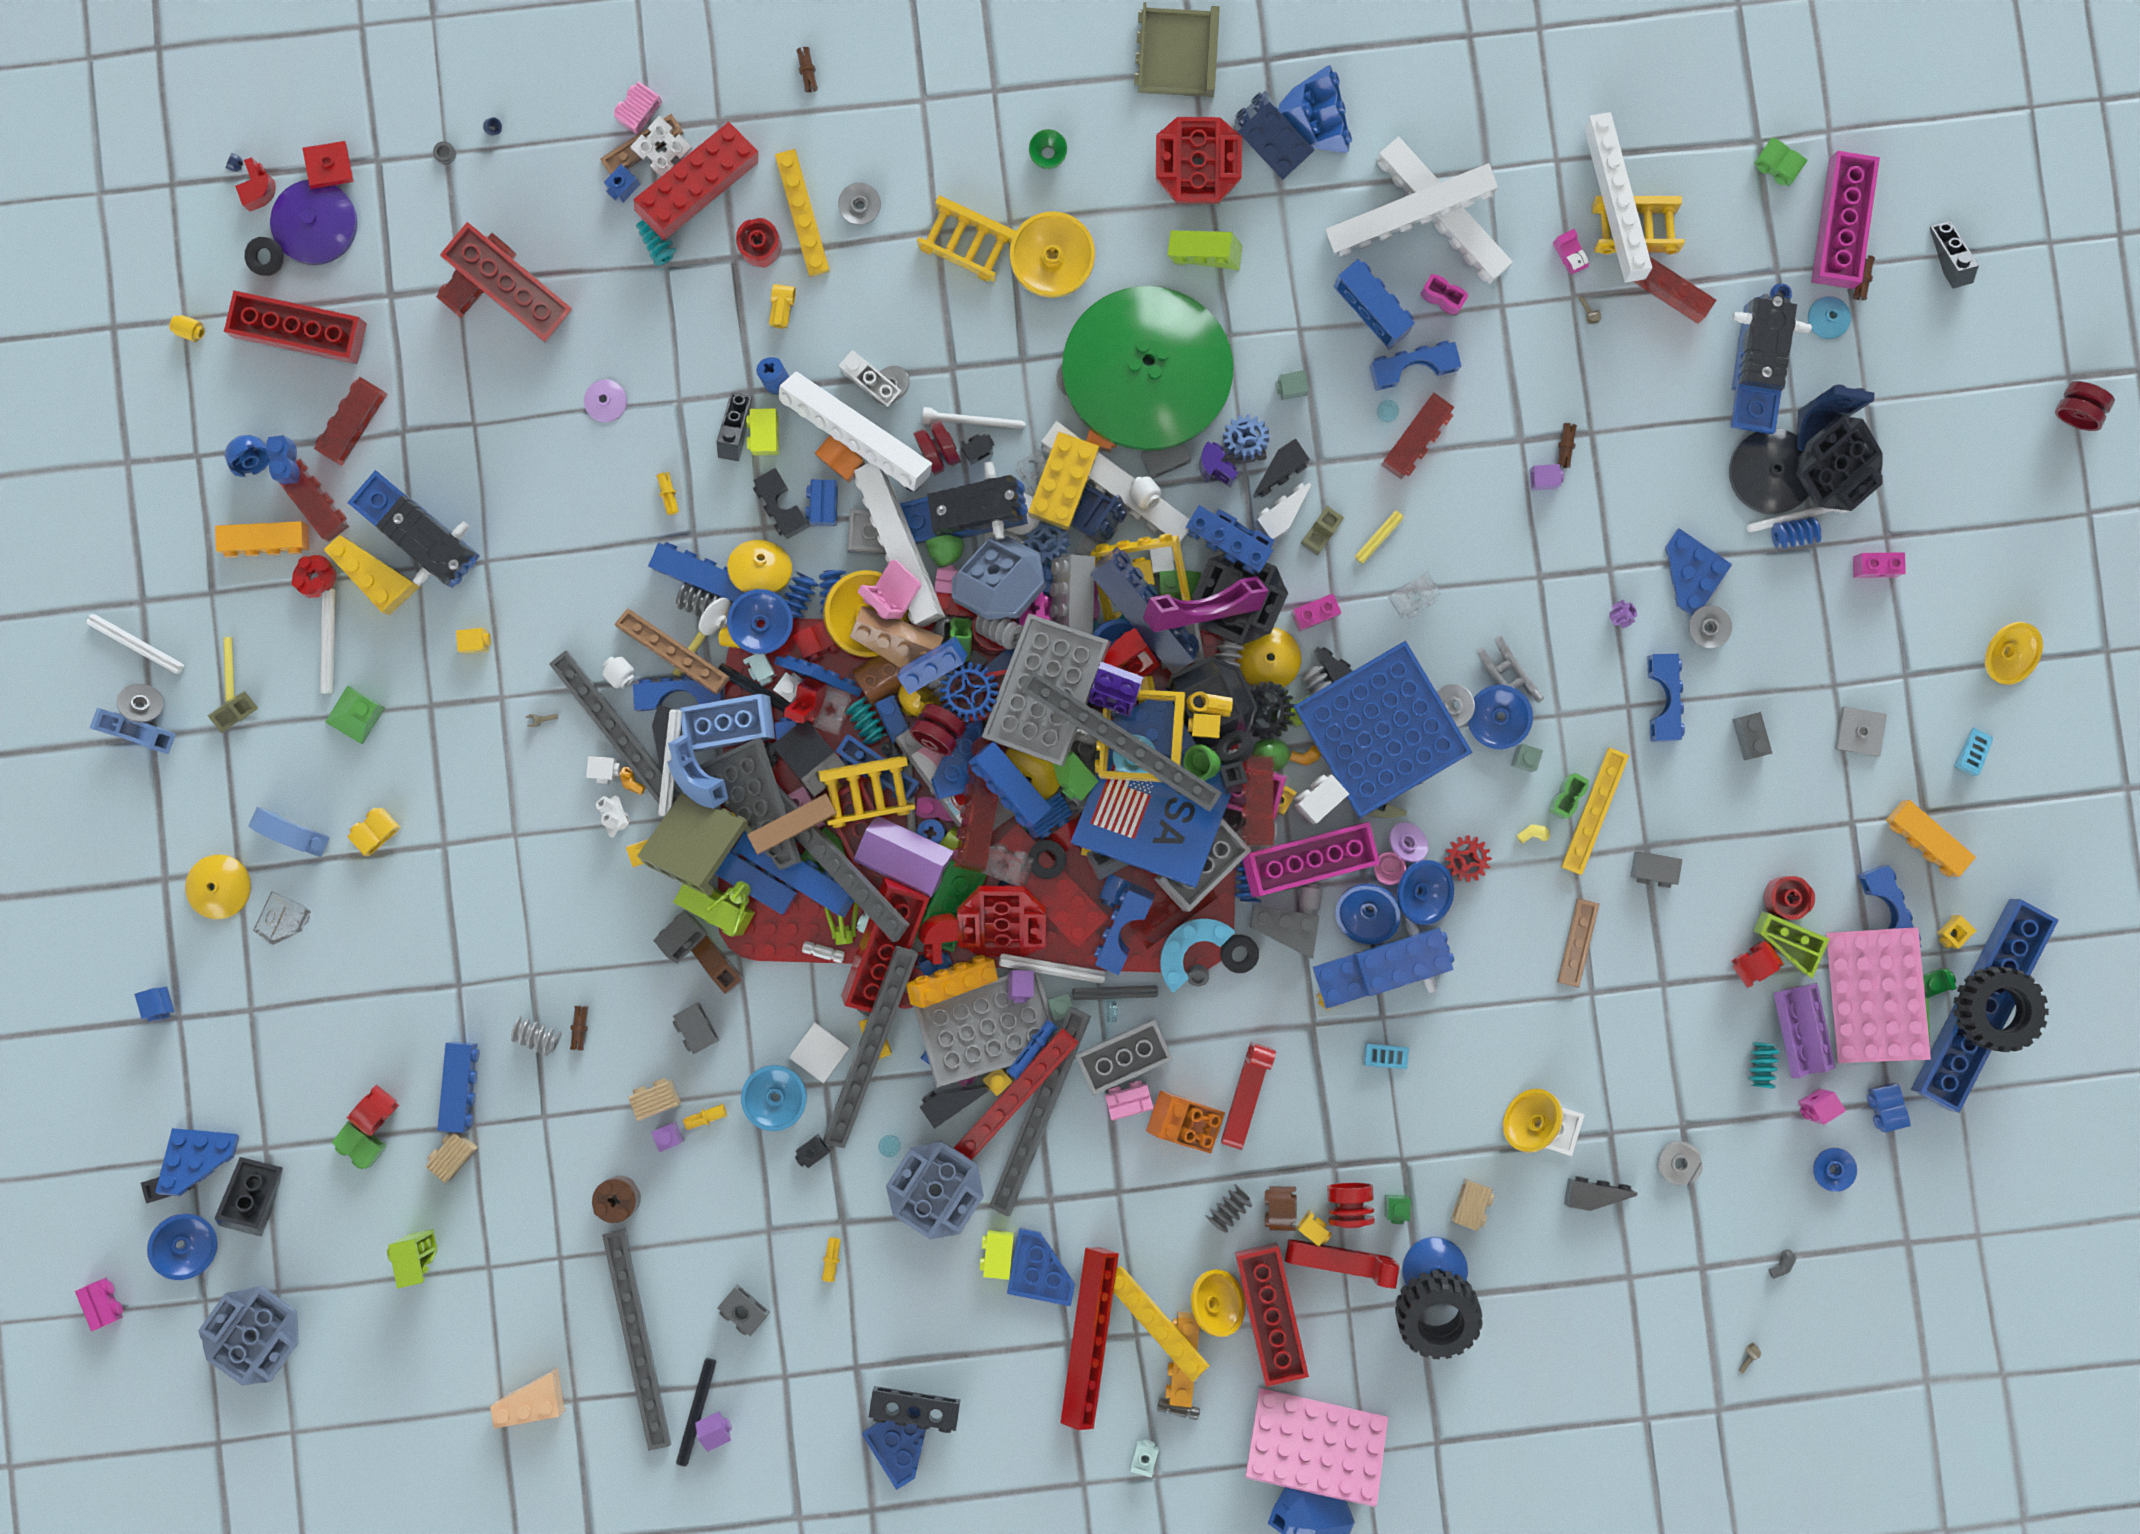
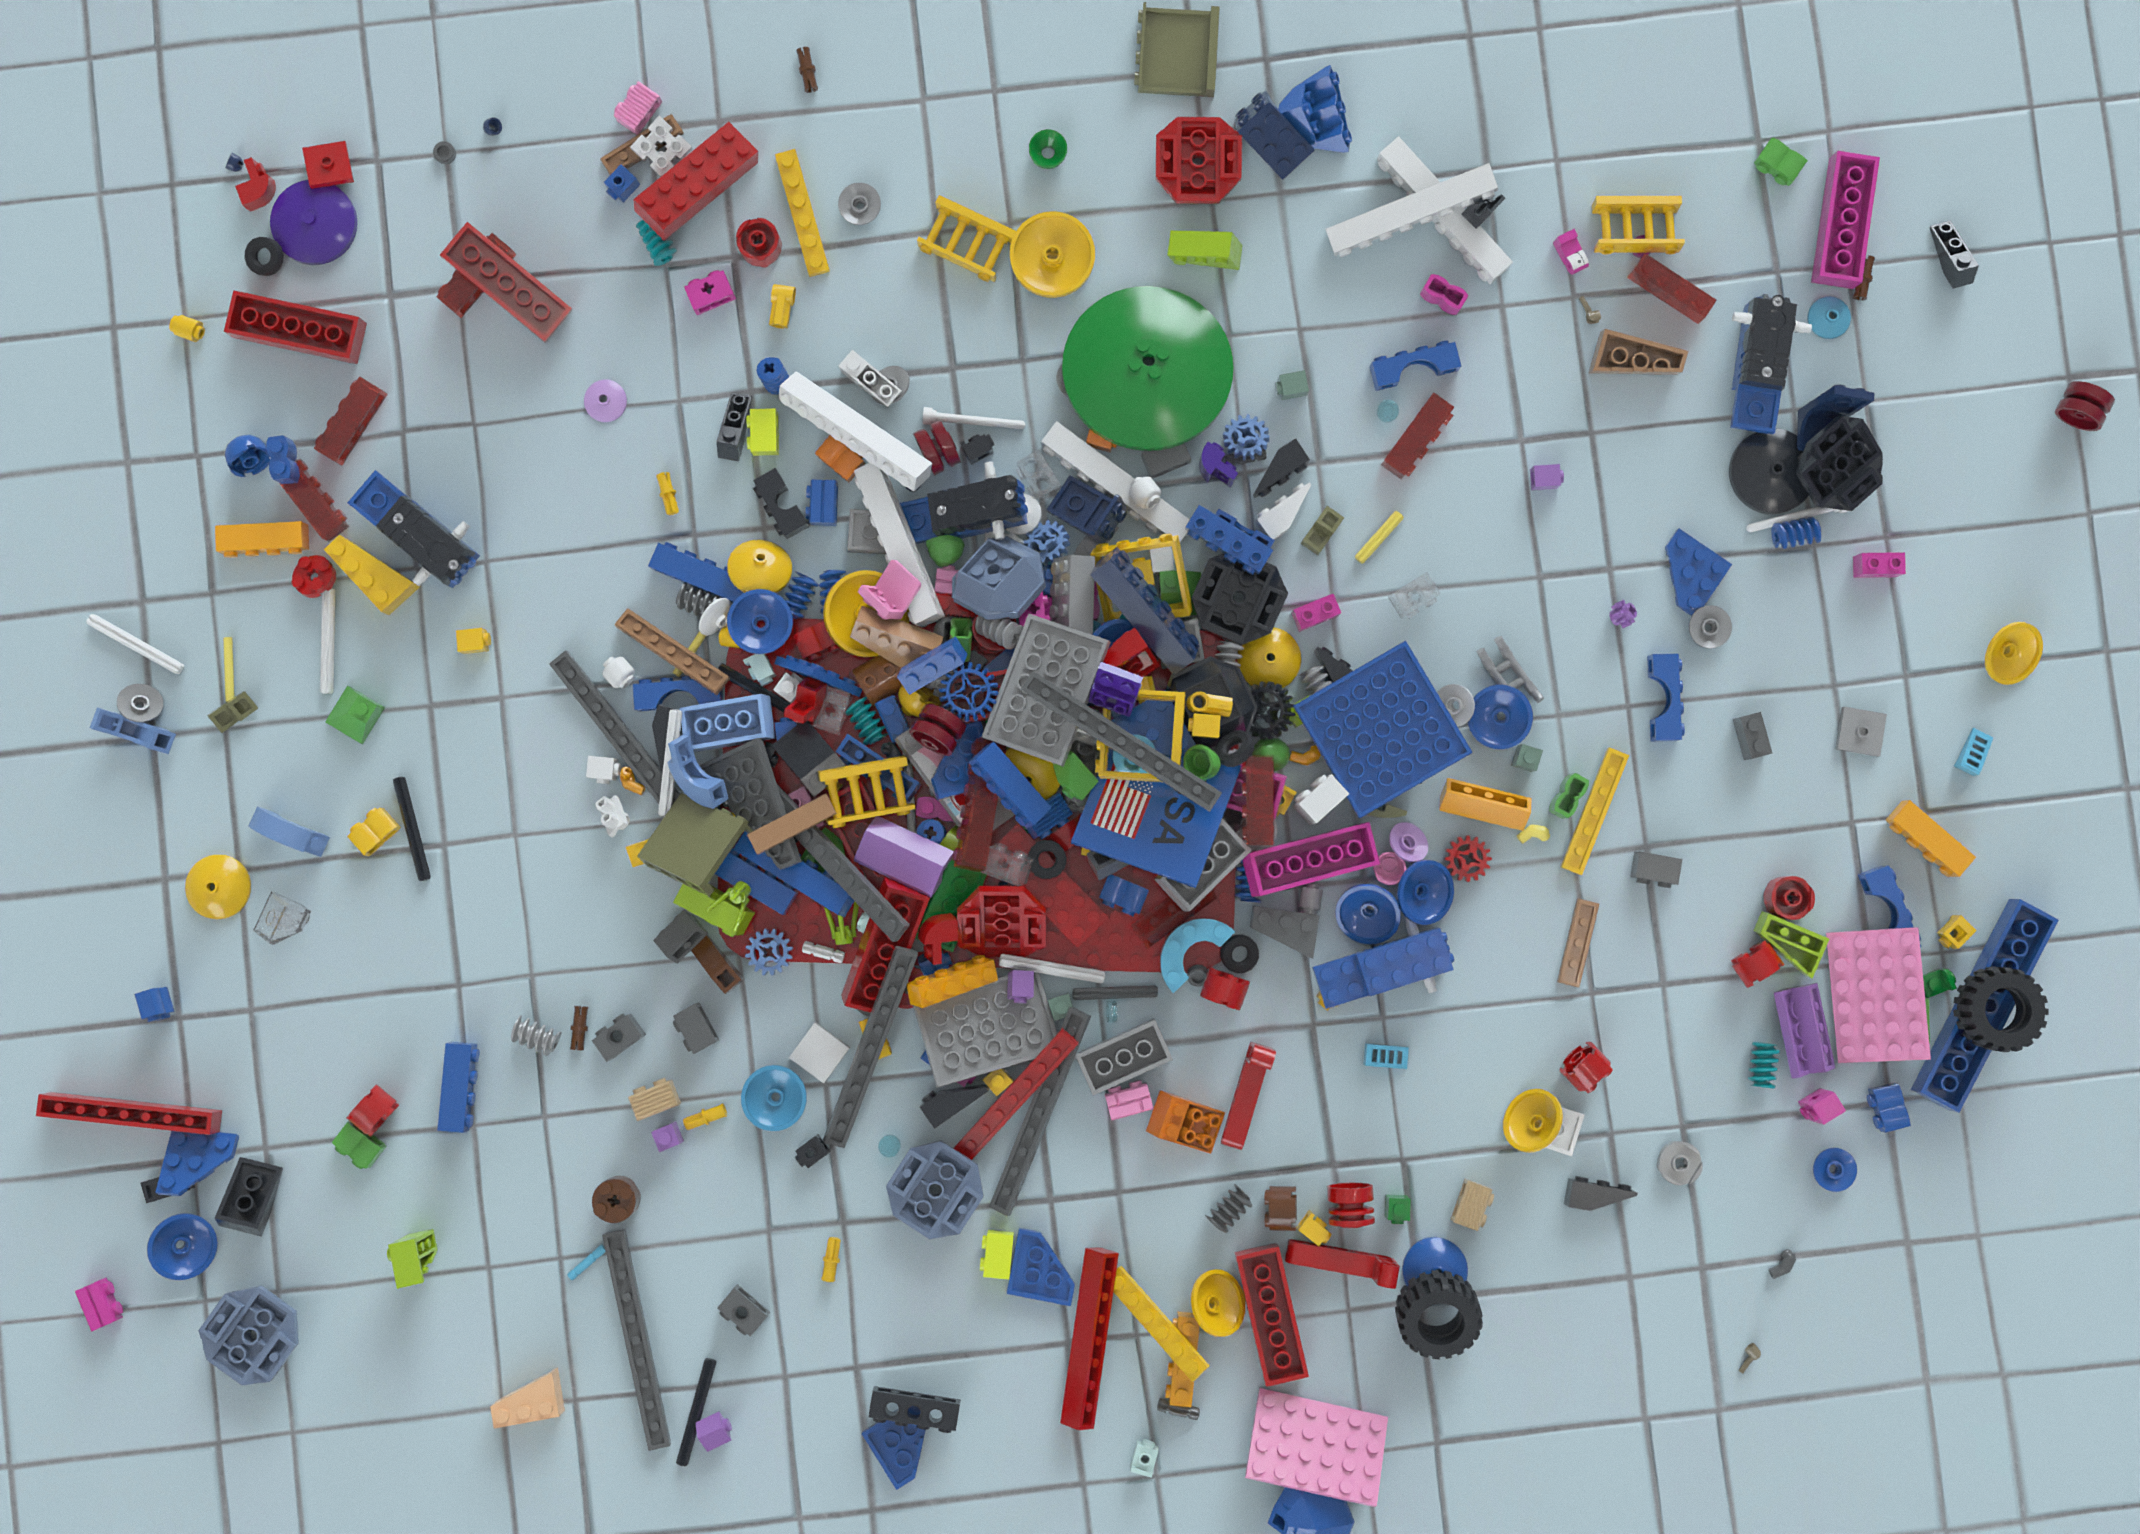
tan brick [426,1132,478,1183] -> none
dark tan hand [526,714,558,727] -> none
blue pin [1006,1020,1058,1080] -> none
yellow brick [1028,431,1099,531] -> none
blue arch [1094,883,1155,975] -> none
magenta arch [1143,576,1269,632] -> none
black brick [1220,761,1248,795] -> none
blue brick [1334,259,1415,350] -> none
reddish brown pin [1557,423,1577,468] -> none
white brick [1584,112,1652,283] -> none
blue plate [1770,283,1792,299] -> none
none -> red brick [36,1092,222,1135]
none -> black axle [393,777,431,881]
none -> medium azure wheel [567,1244,606,1280]
none -> dark grey brick [592,1014,646,1062]
none -> dark pink brick [684,270,736,315]
none -> medium blue gear [745,929,793,976]
none -> red brick [1200,967,1250,1011]
none -> light orange brick [1439,778,1532,831]
none -> black hinge [1461,194,1505,229]
none -> red brick [1559,1042,1613,1093]
none -> medium nougat wedge [1588,329,1689,375]

